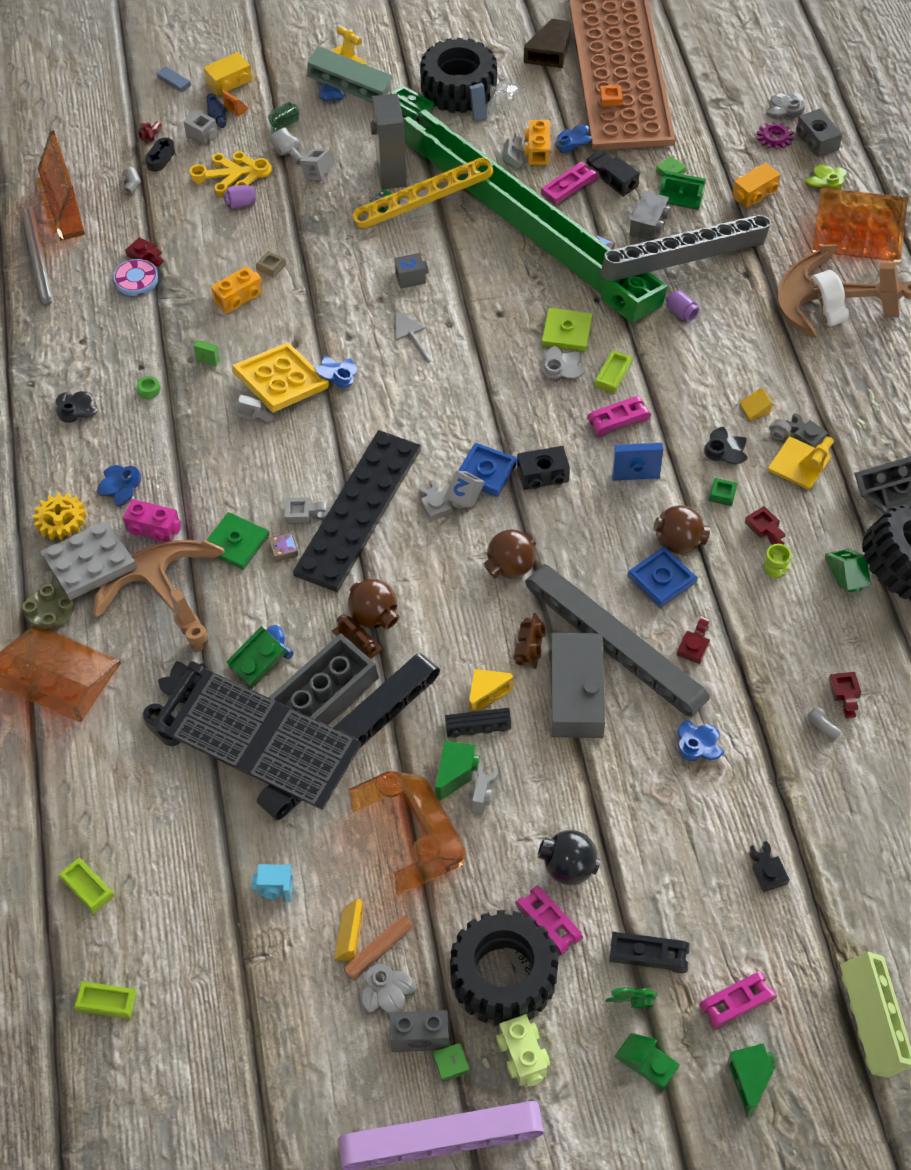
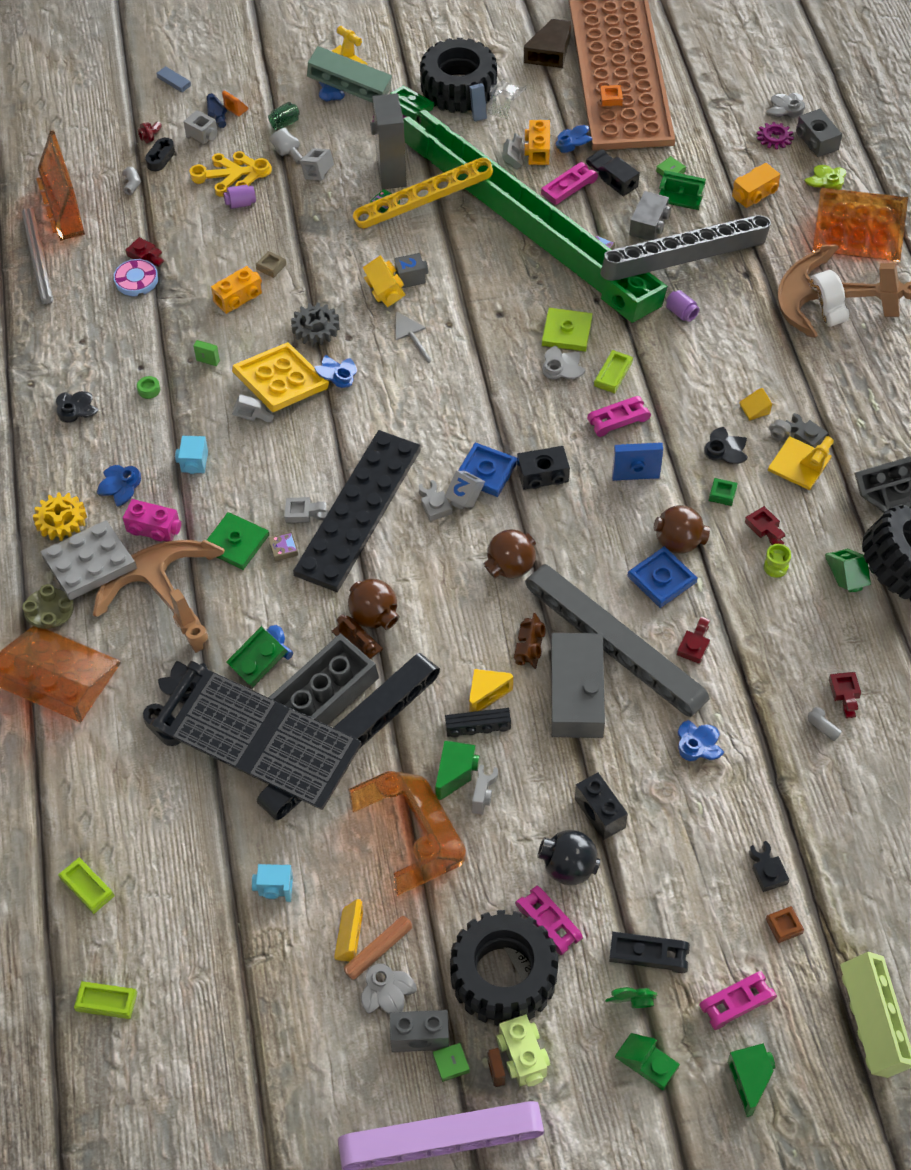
yellow brick [203,52,252,96] -> none
none -> medium azure brick [175,436,208,474]
none -> dark grey gear [291,302,340,346]
none -> yellow brick [362,255,405,308]
none -> reddish brown tile [487,1048,505,1087]
none -> black brick [574,772,628,840]
none -> dark orange tile [766,906,804,943]

